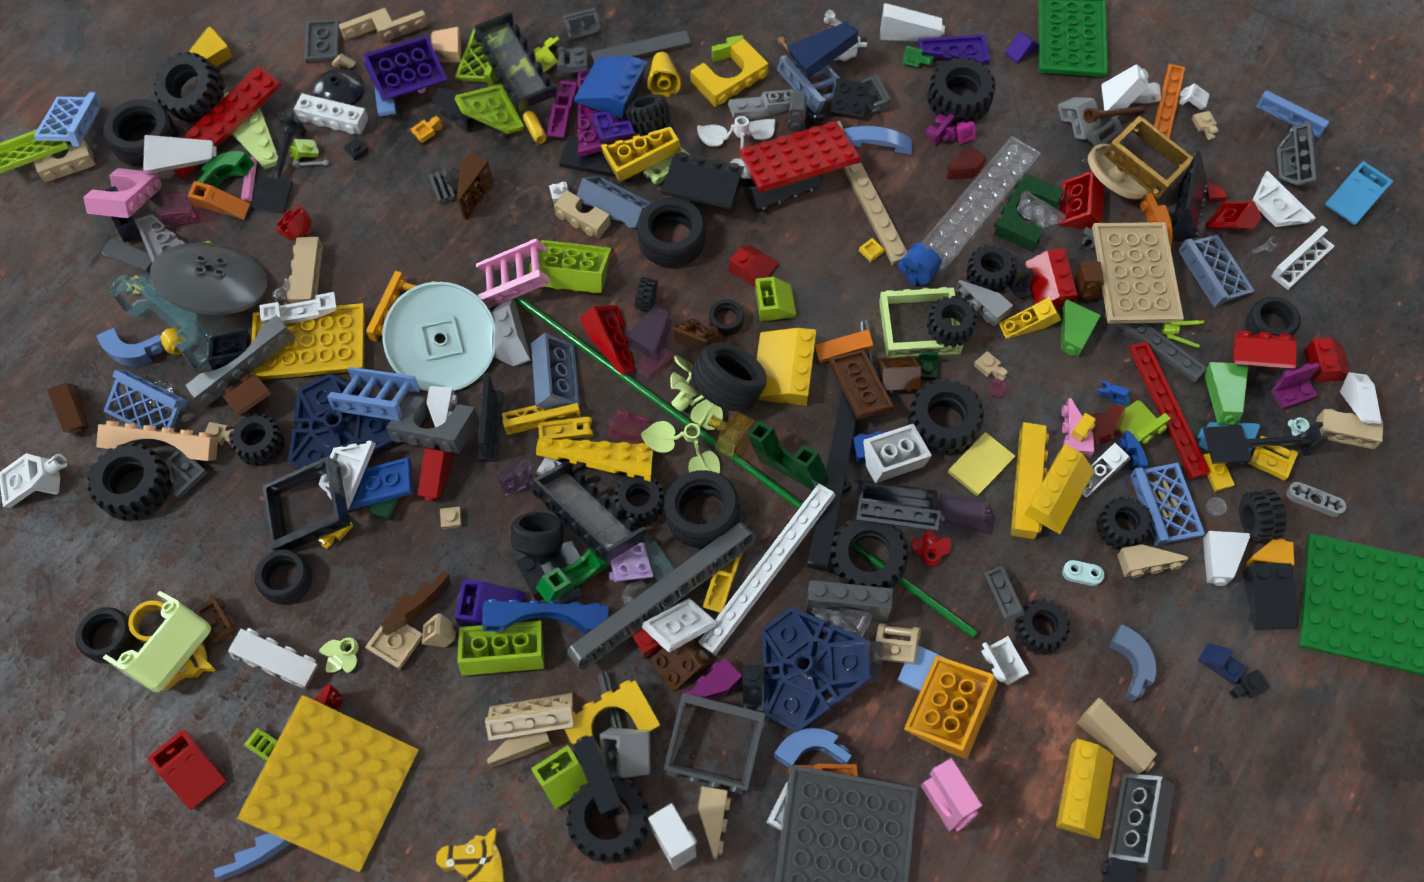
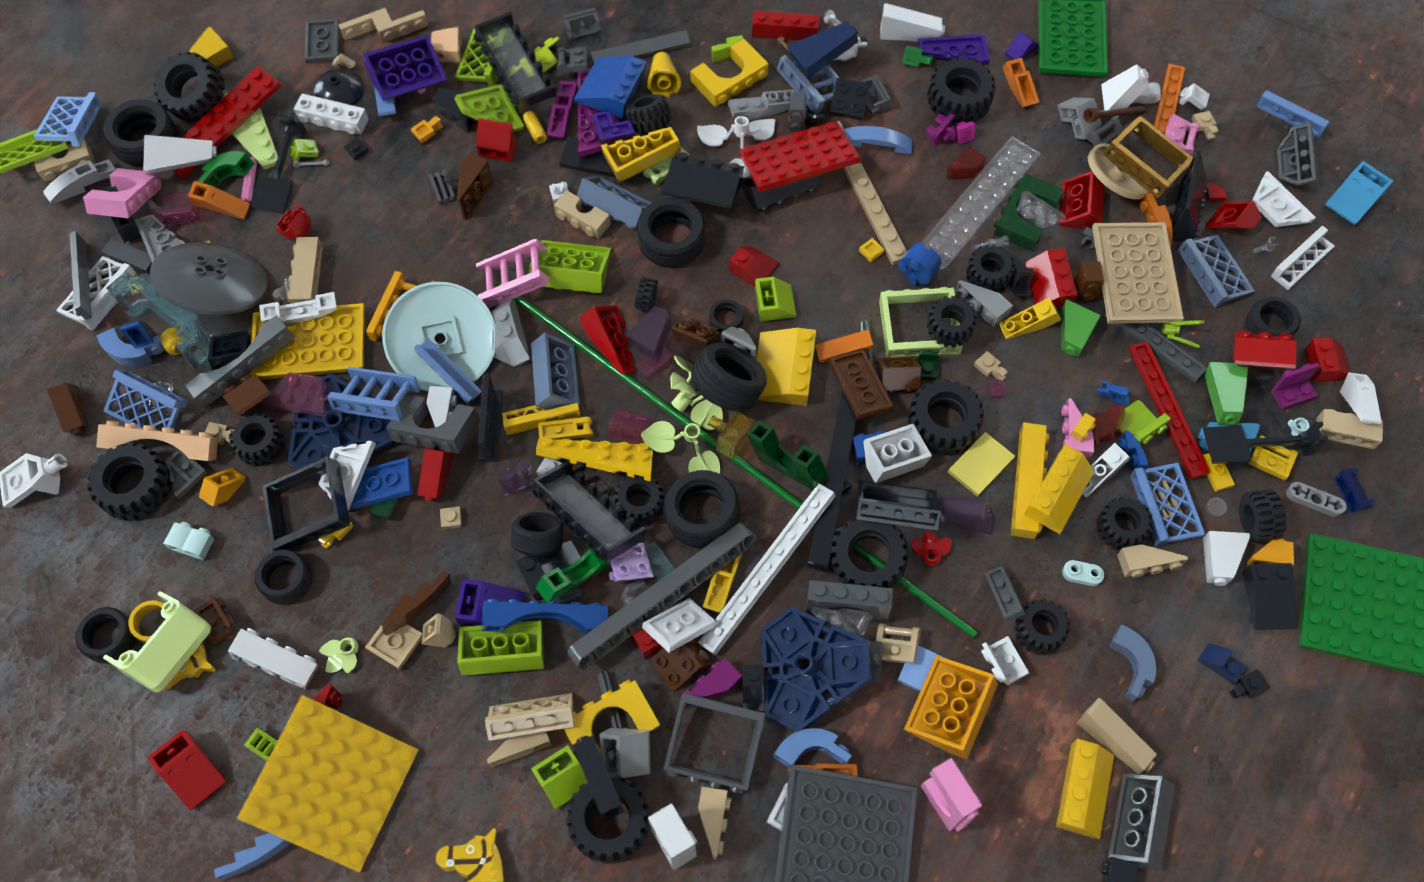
none -> light grey slope [43,159,116,204]
none -> white fence [56,256,139,331]
none -> dark grey tile [70,231,92,320]
none -> blue slope [120,321,157,349]
none -> light aqua brick [163,522,214,560]
none -> light orange slope [199,468,246,507]
none -> clear pink wing [261,372,327,416]
none -> medium blue fence [414,338,482,405]
none -> red slope [476,118,517,162]
none -> light grey slope [721,326,756,359]
none -> red wedge [752,11,820,41]
none -> clear pin [972,235,1010,252]
none -> orange slope [1002,58,1039,107]
none -> bright pink plate [1165,114,1200,155]
none -> clear blue hinge [1334,468,1375,513]

